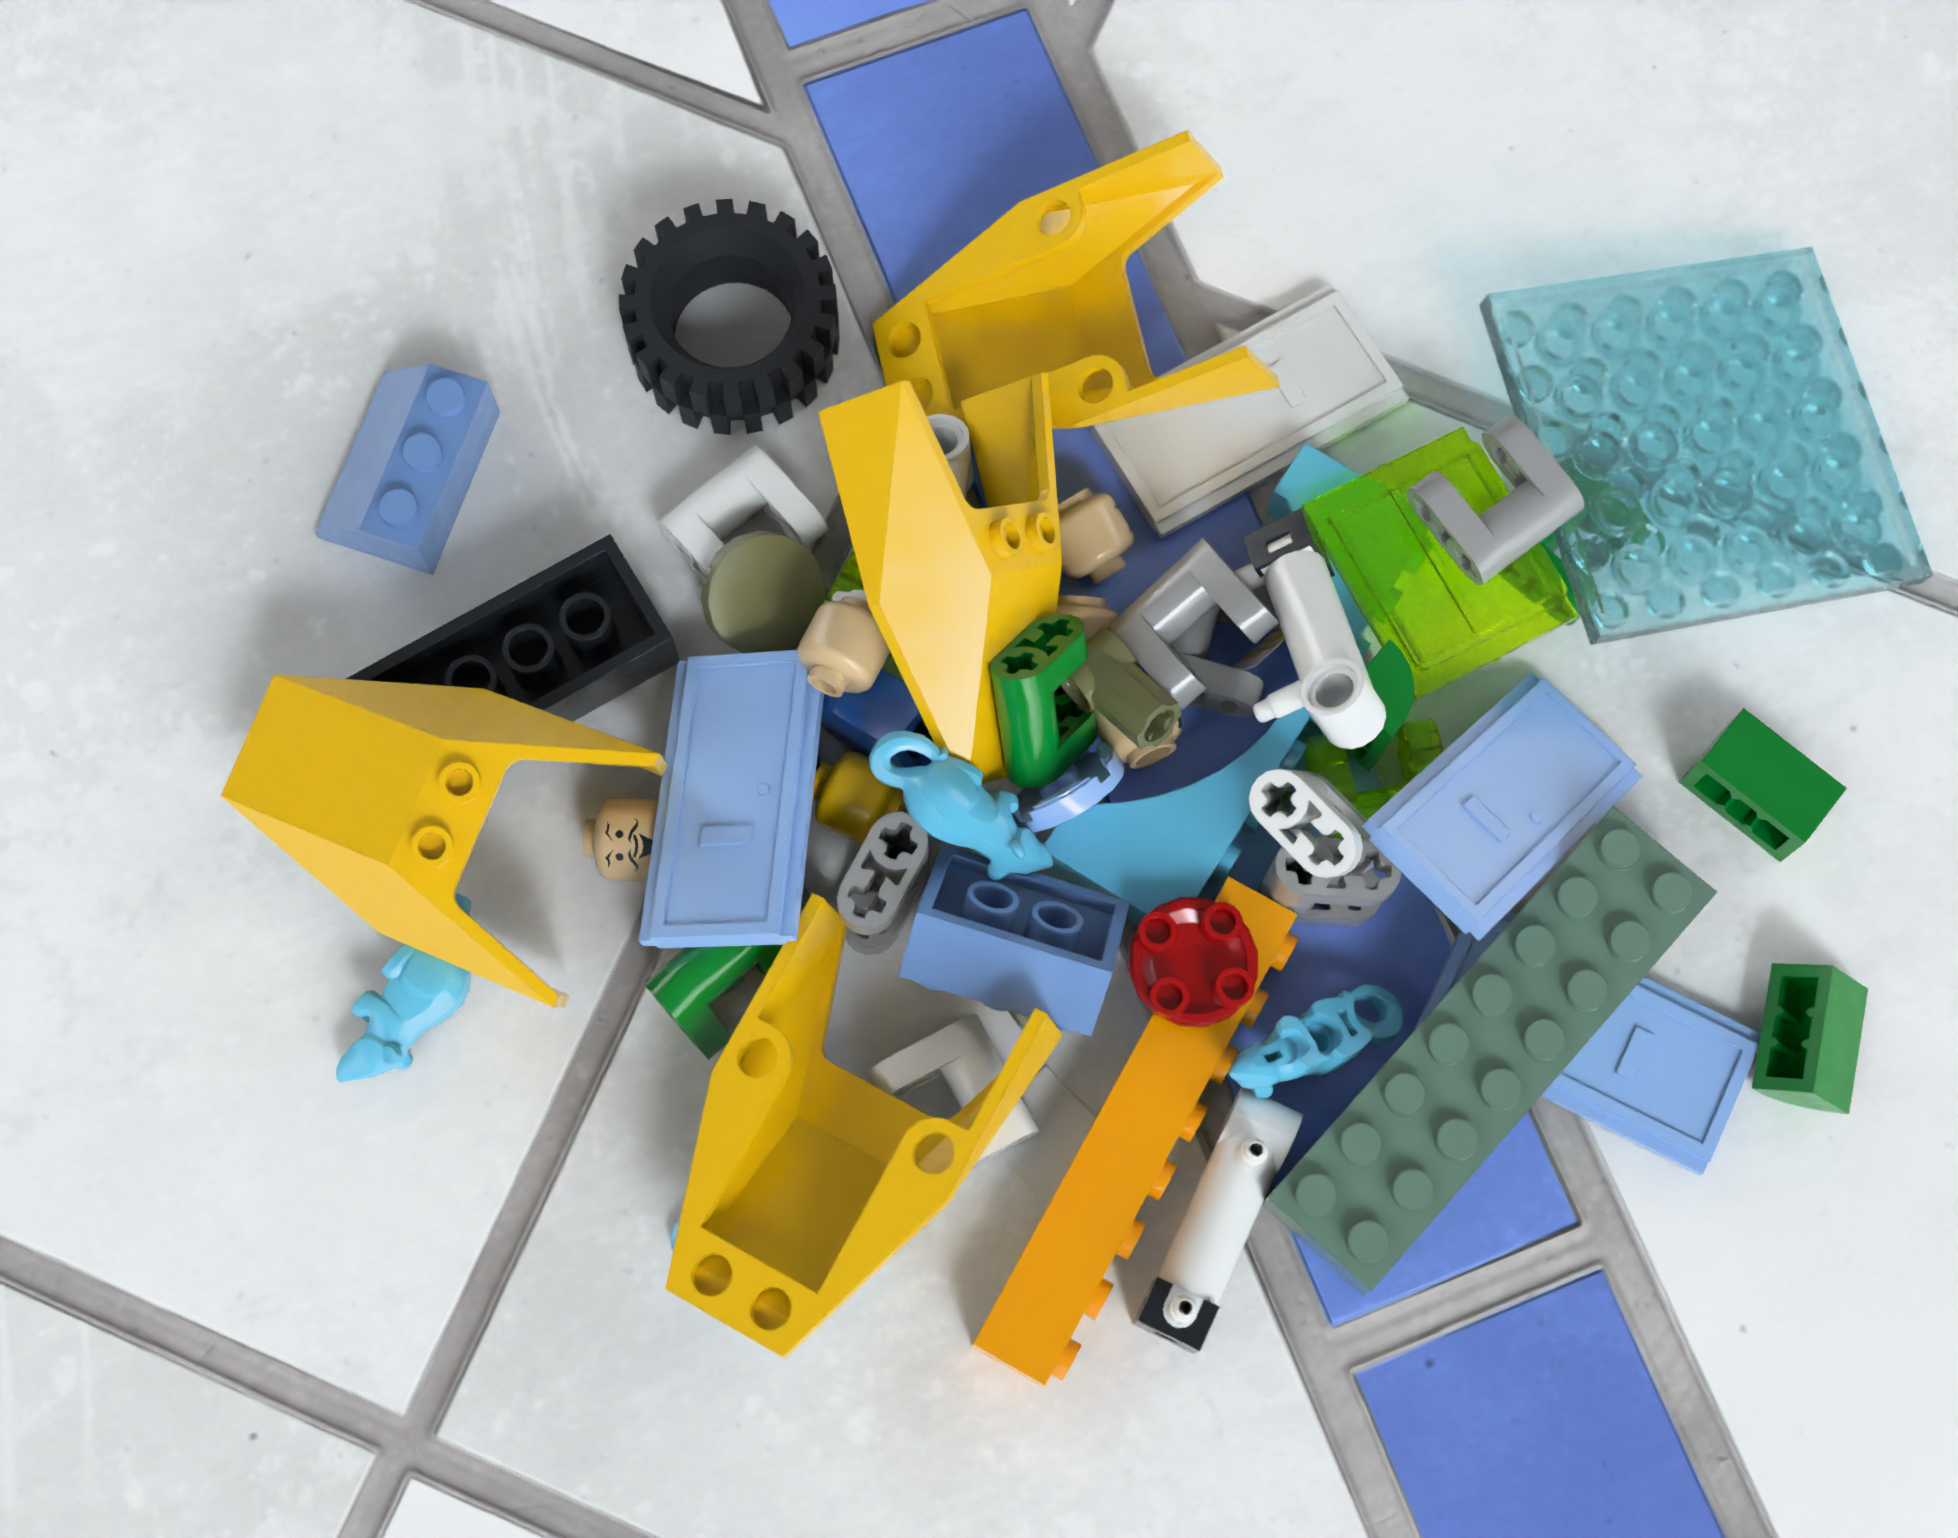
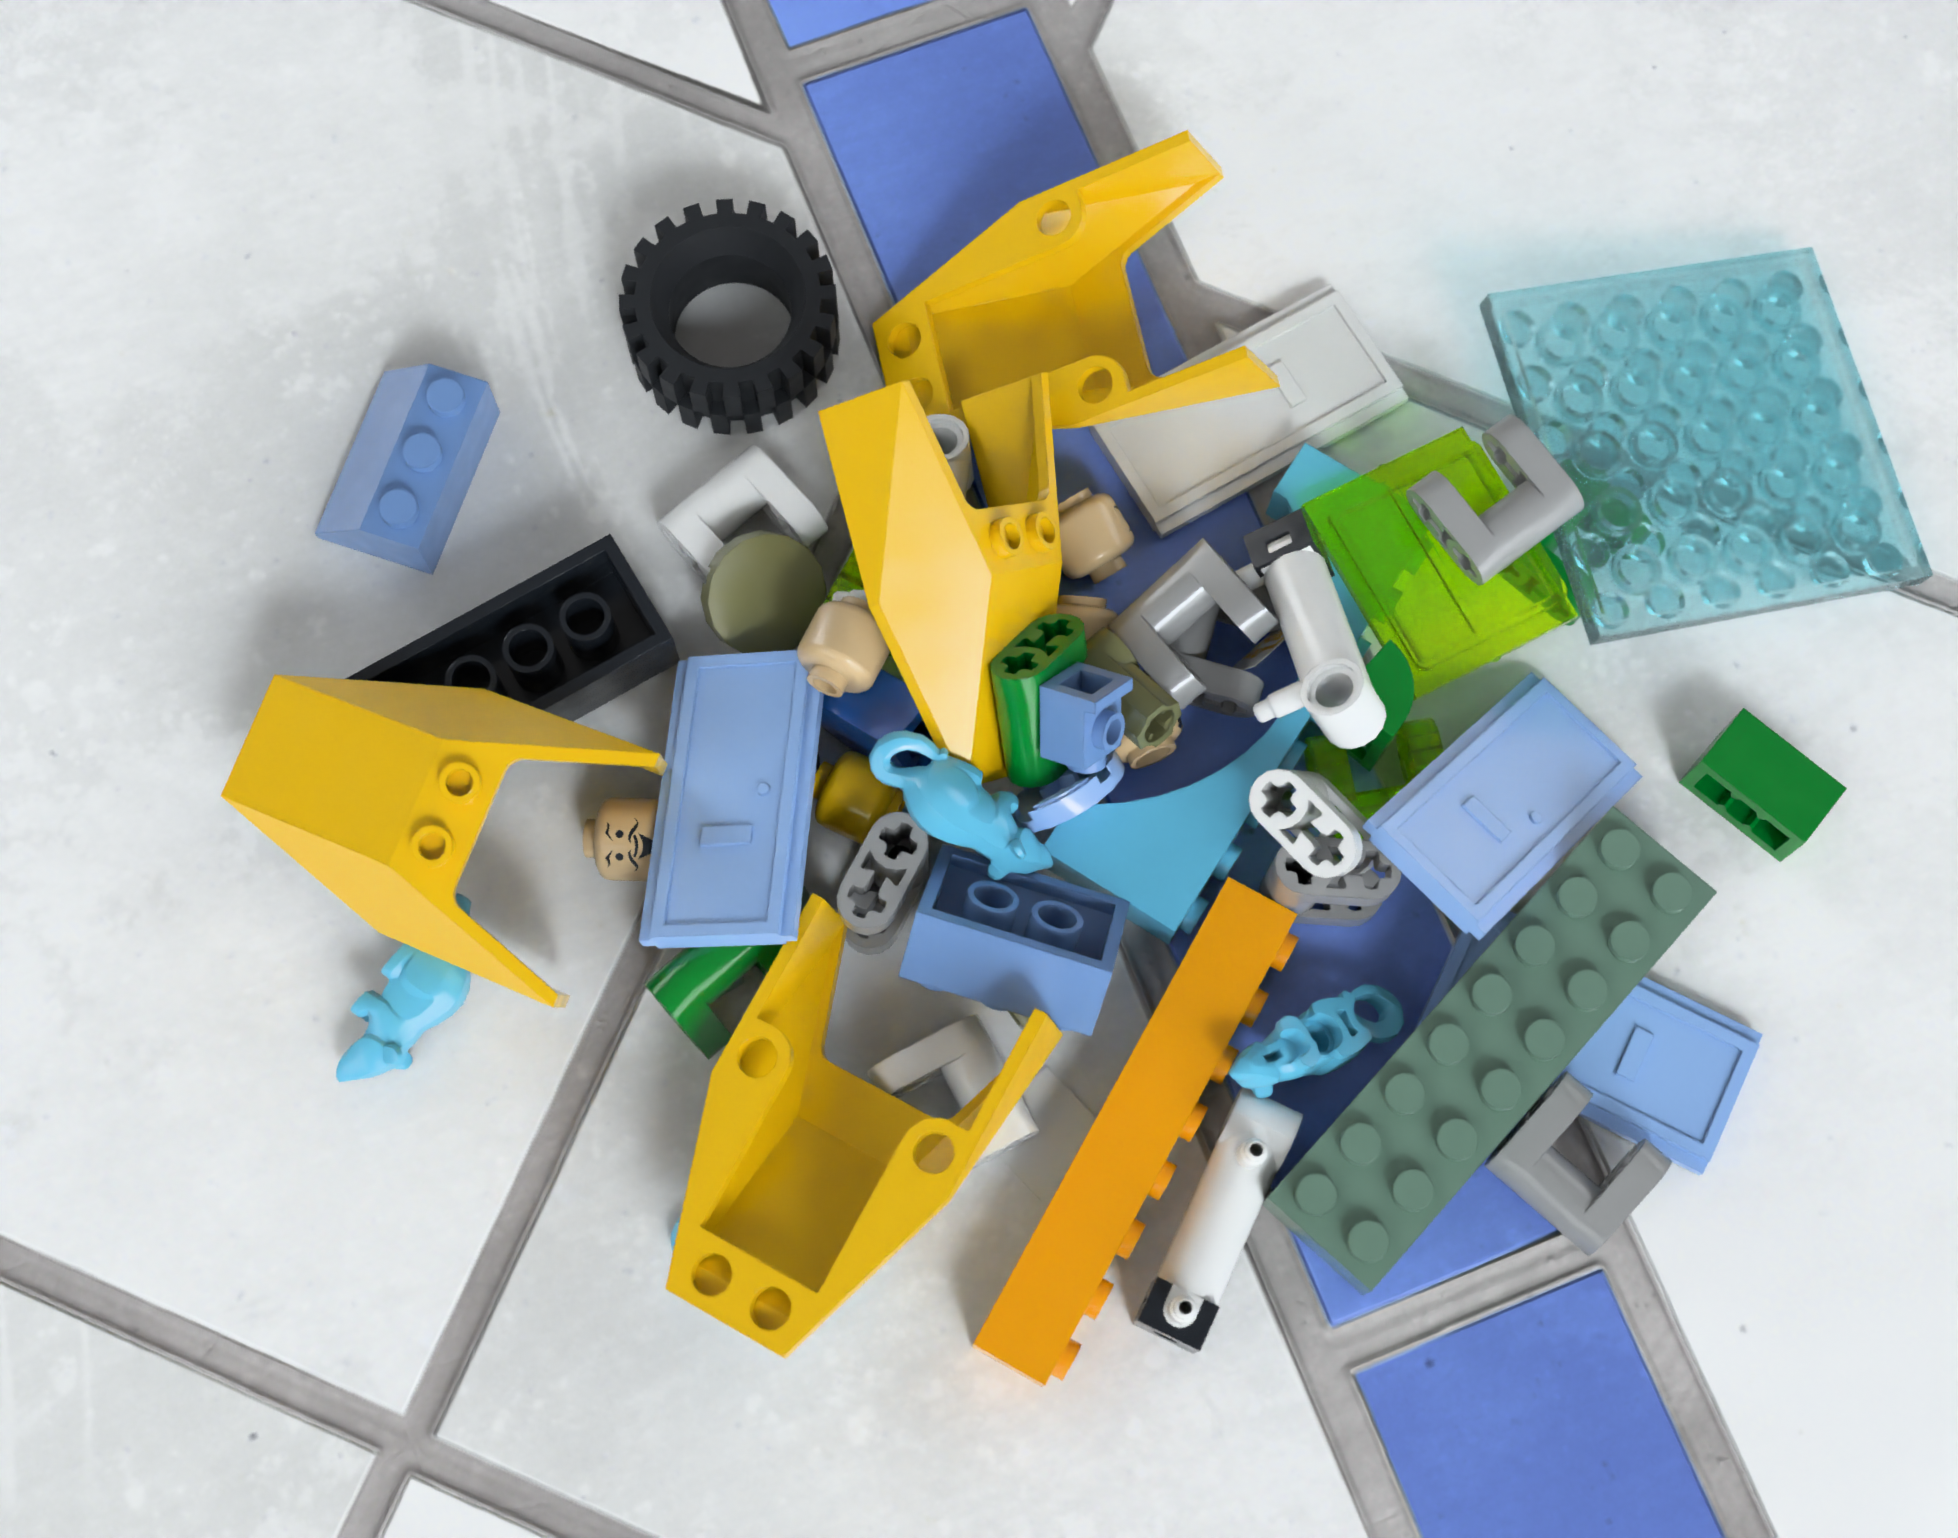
red dish [1128,897,1258,1027] -> none
green brick [1752,963,1868,1114] -> none
none -> medium blue brick [1040,662,1133,774]
none -> light grey connector [1484,1072,1672,1256]

